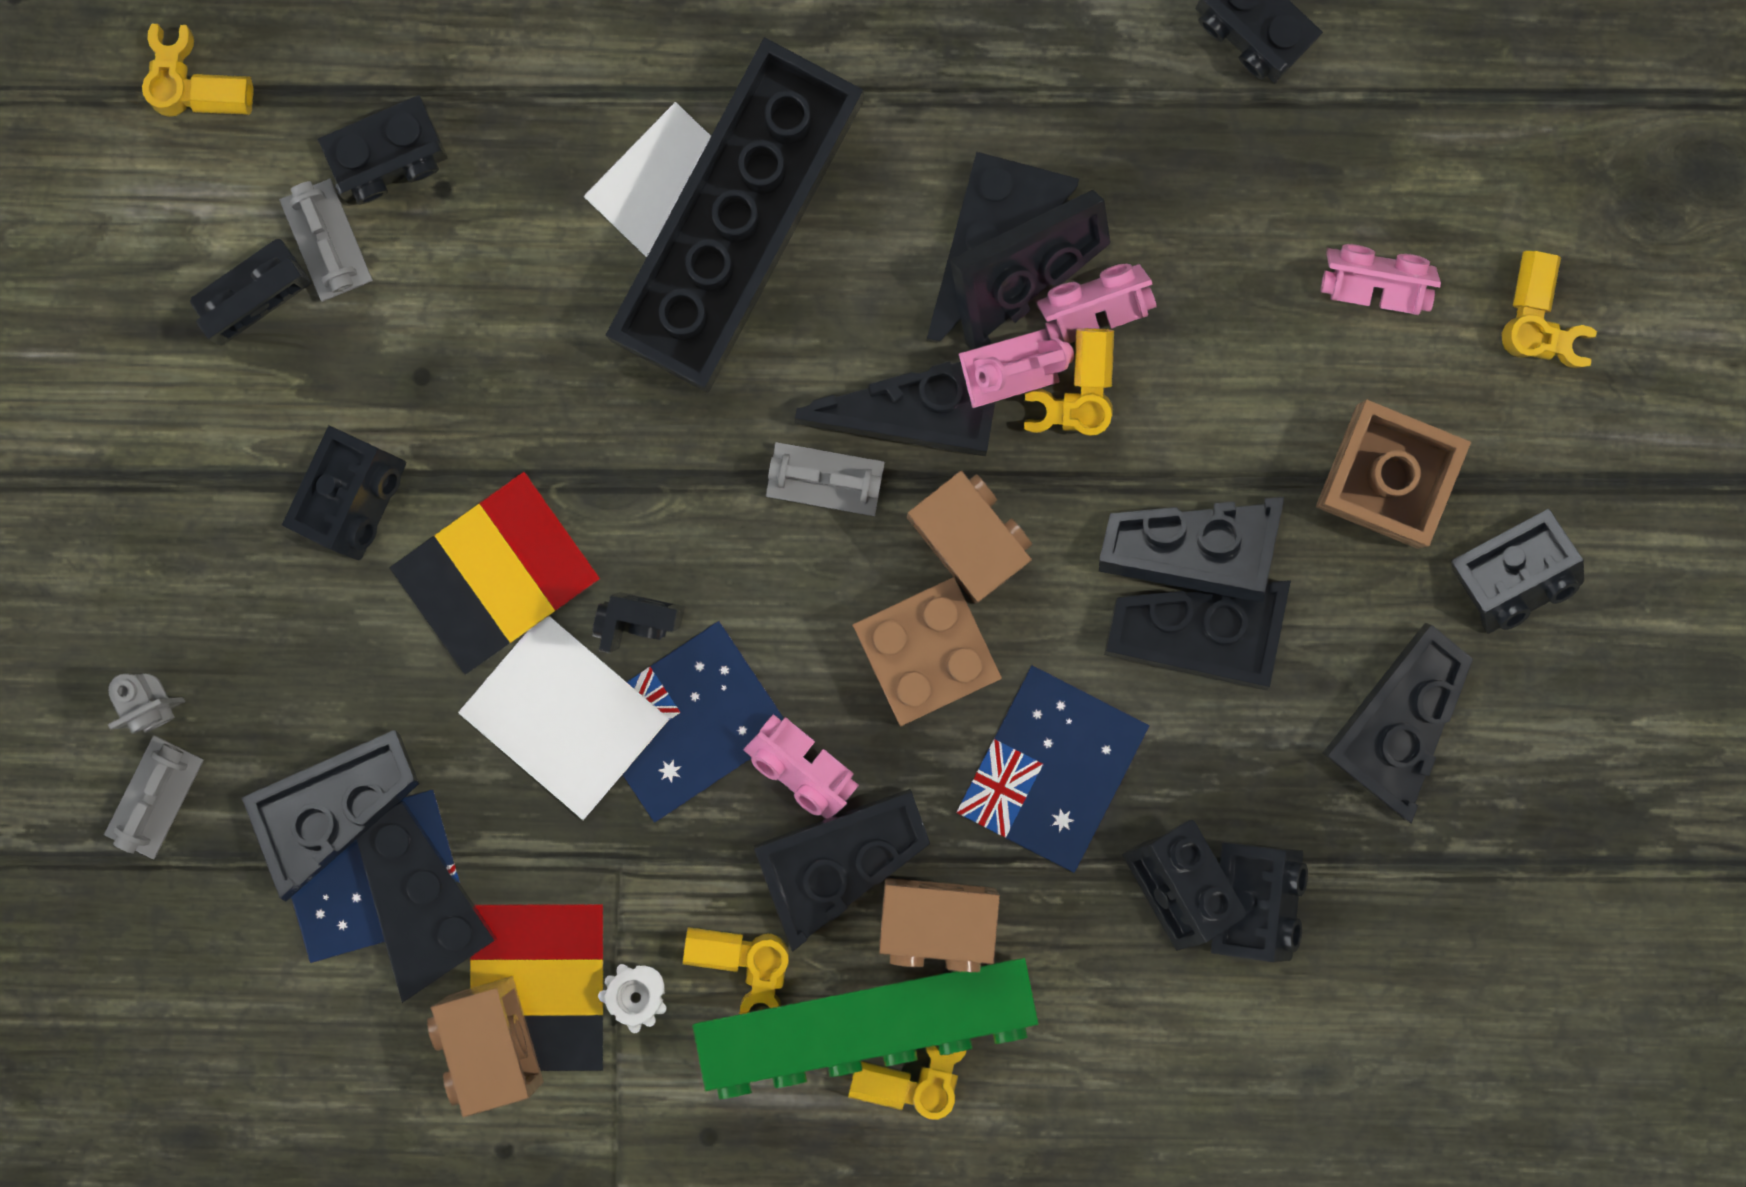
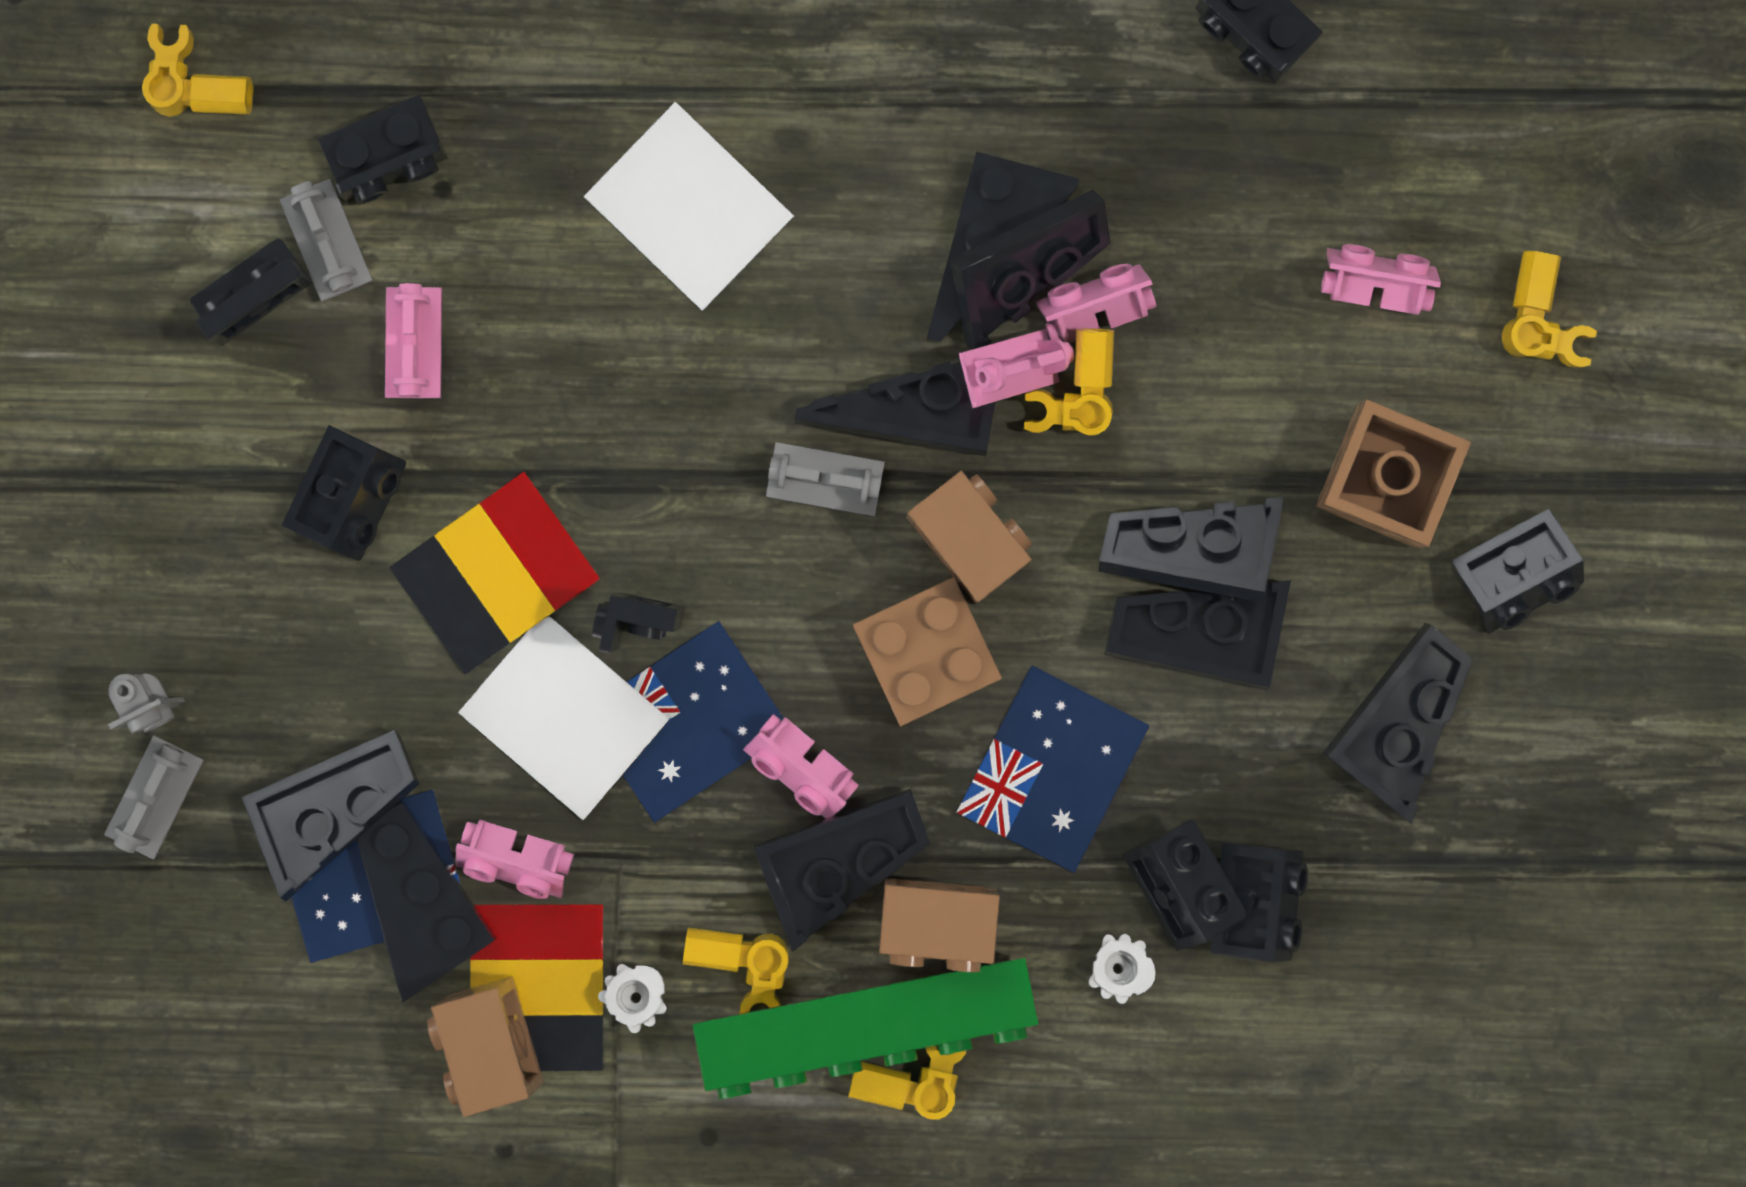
black brick [605,37,864,393] -> none
none -> bright pink hinge [385,283,442,398]
none -> bright pink hinge [456,820,574,899]
none -> white animal [1089,934,1156,1004]

